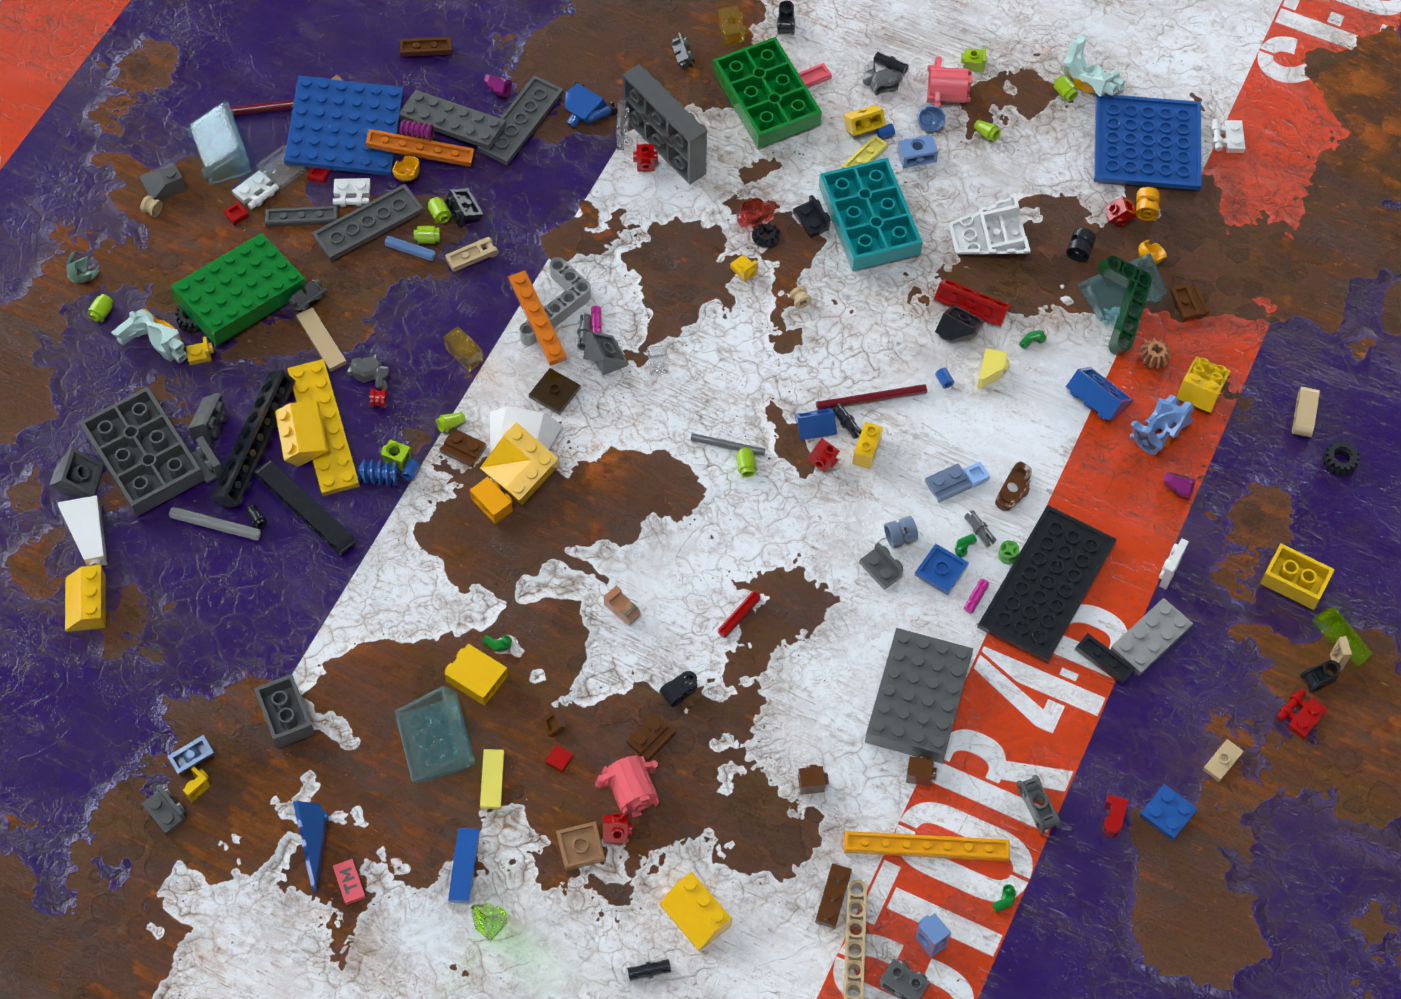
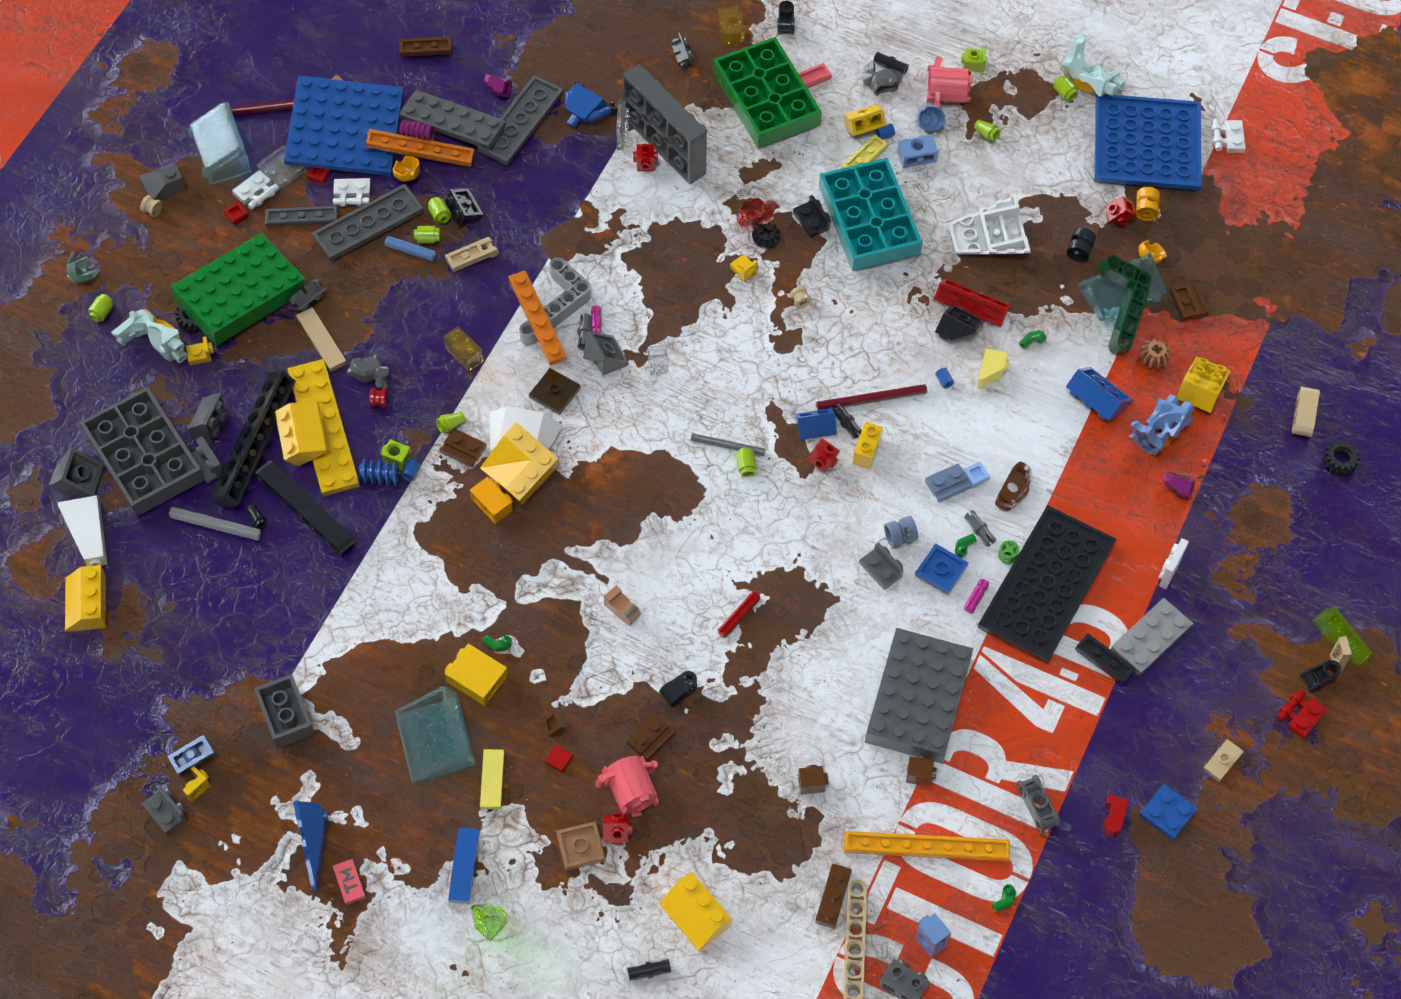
yellow brick [1260,543,1335,610] -> none

